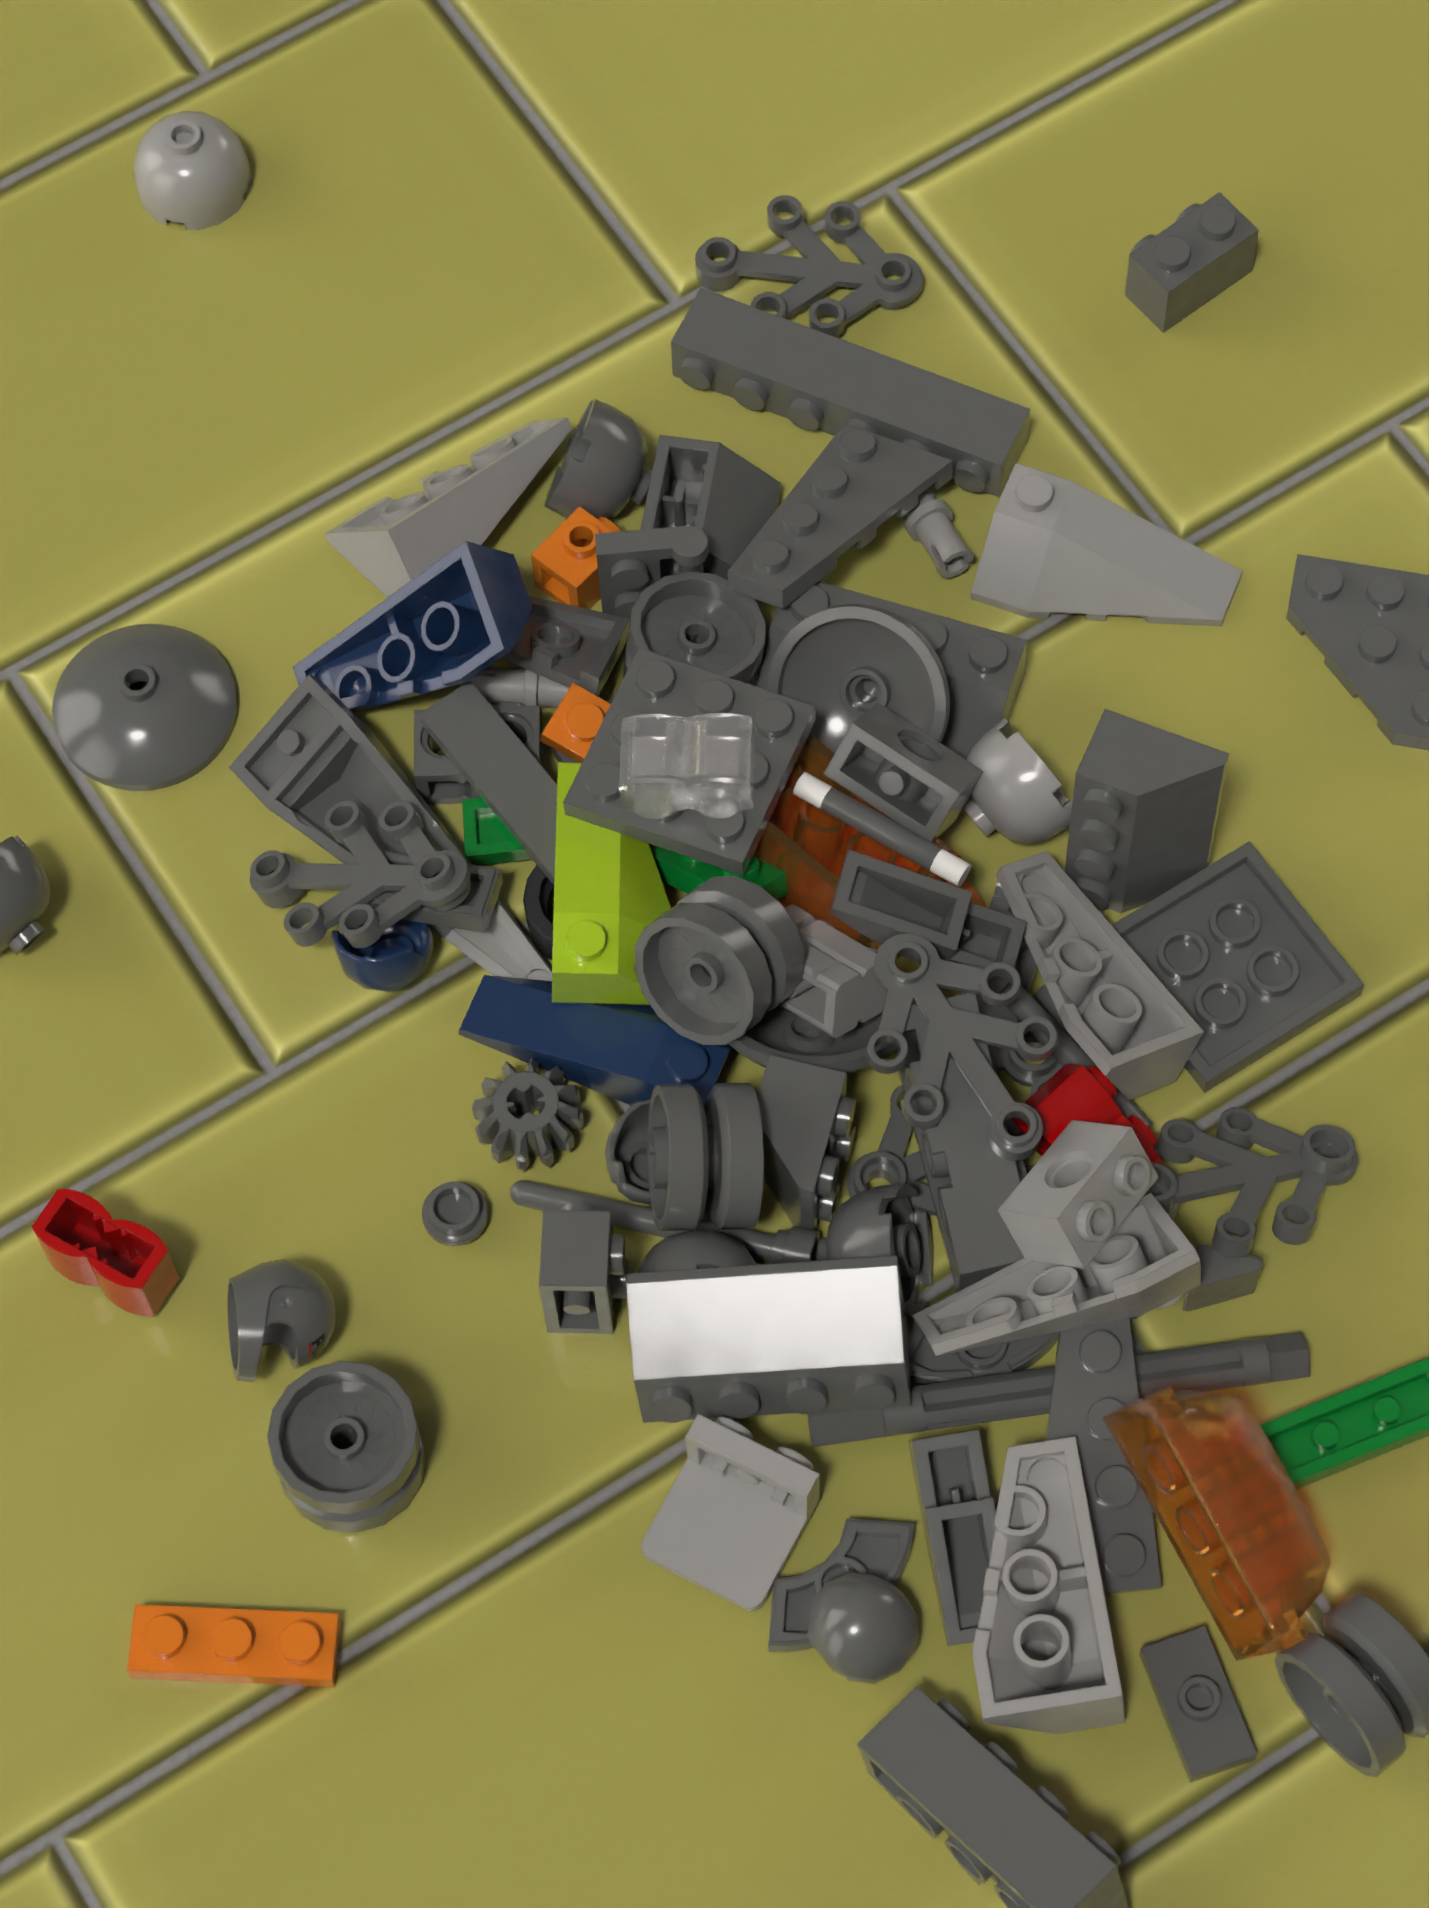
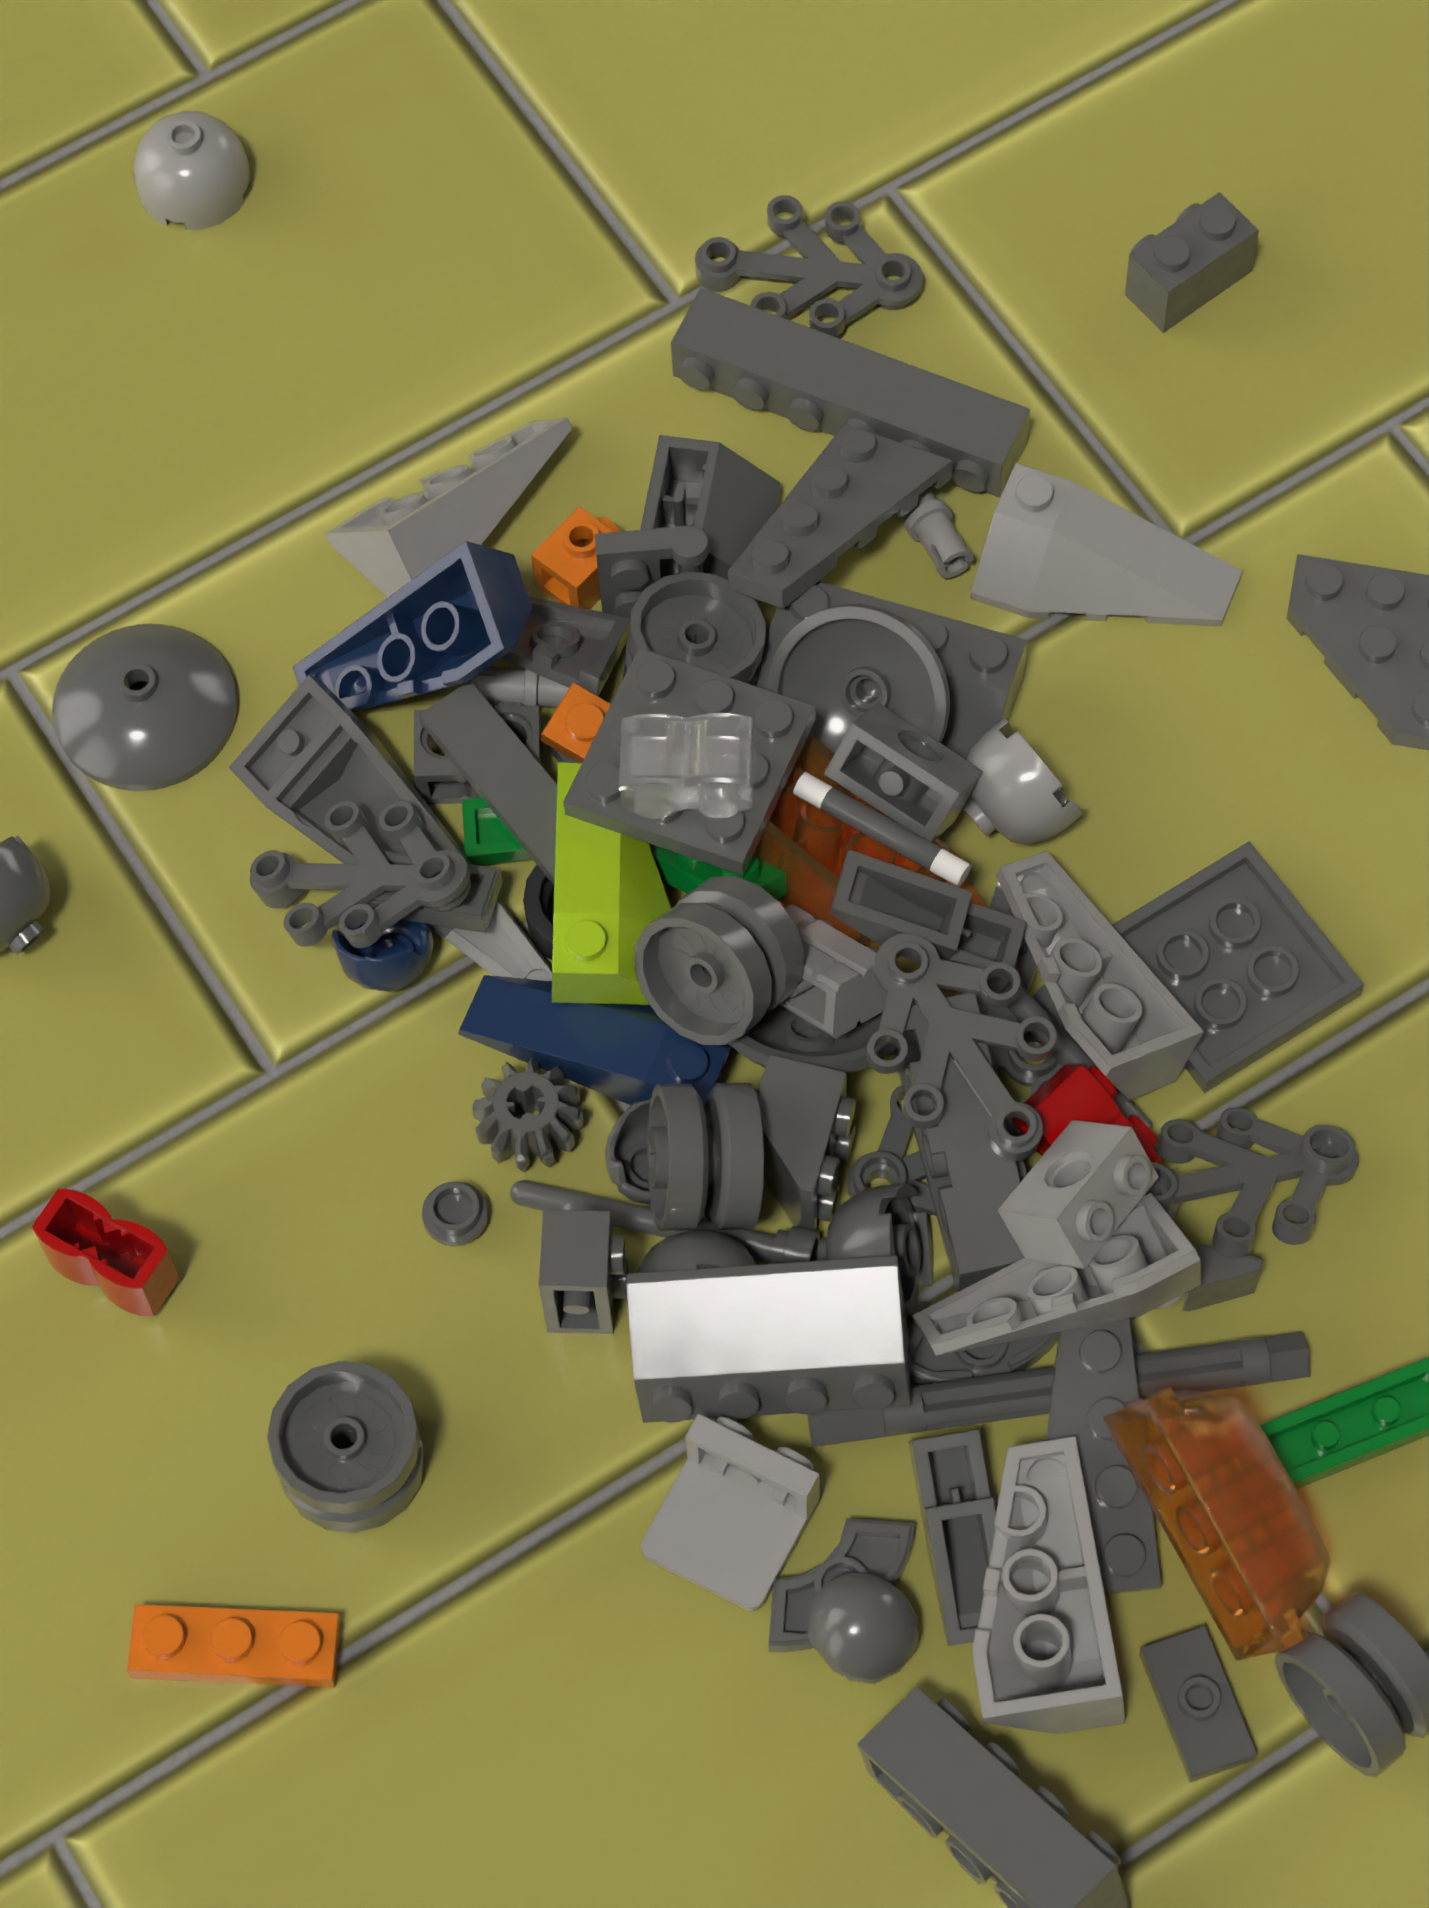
dark grey helmet [227,1259,336,1382] -> none
dark grey cylinder [544,398,652,519] -> none
dark grey slope [1065,709,1229,913] -> none

